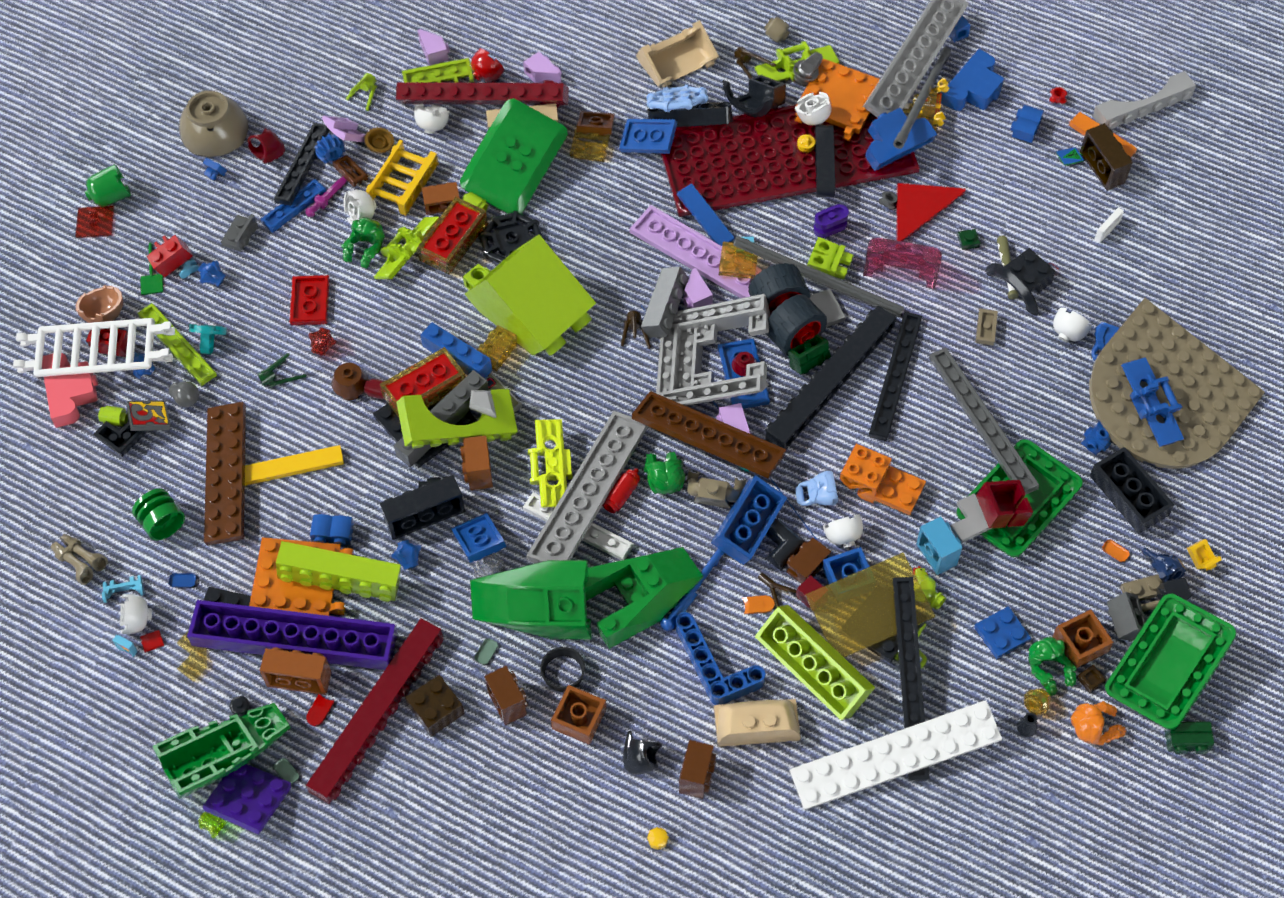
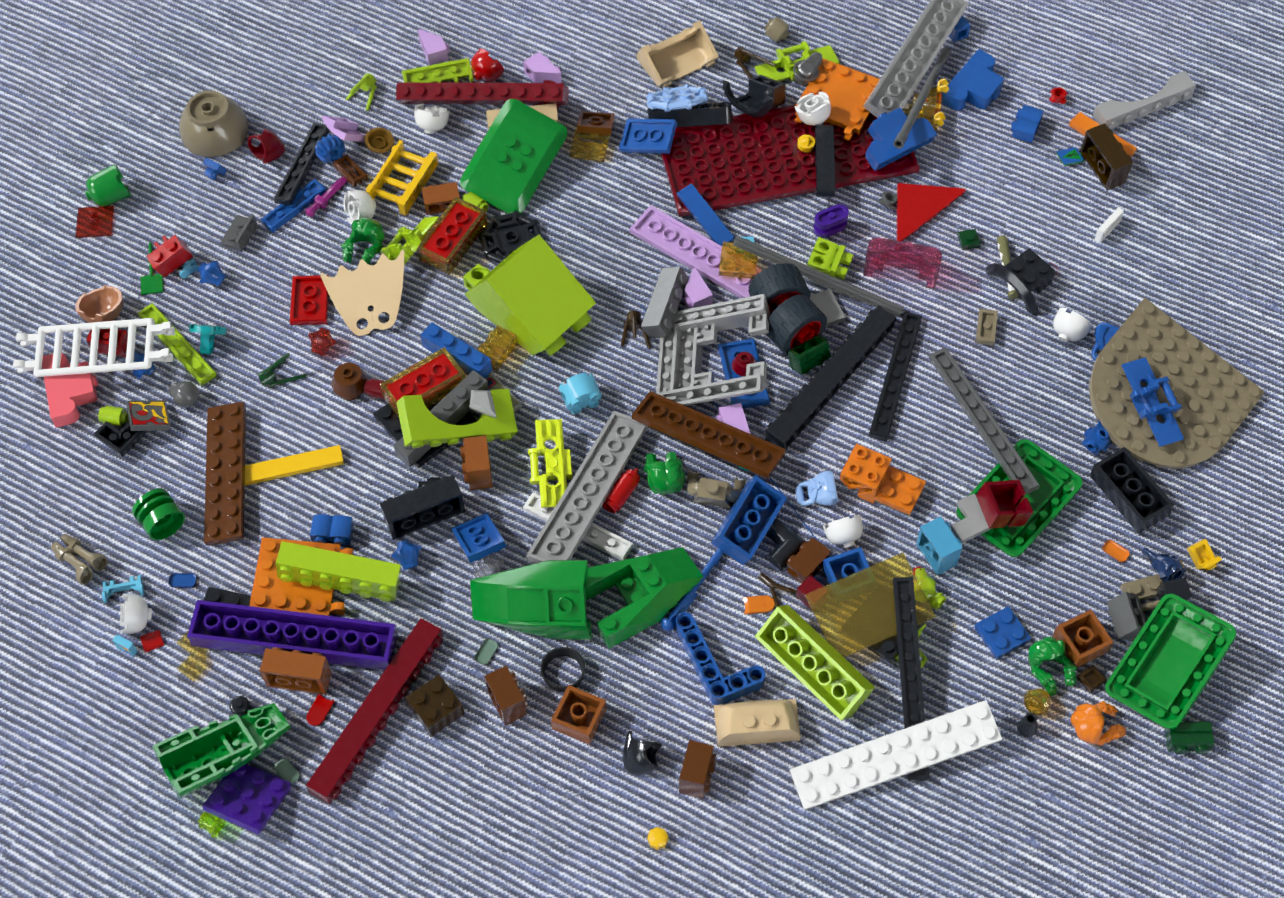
none -> tan piece [321,250,404,336]
none -> medium azure brick [558,372,602,415]

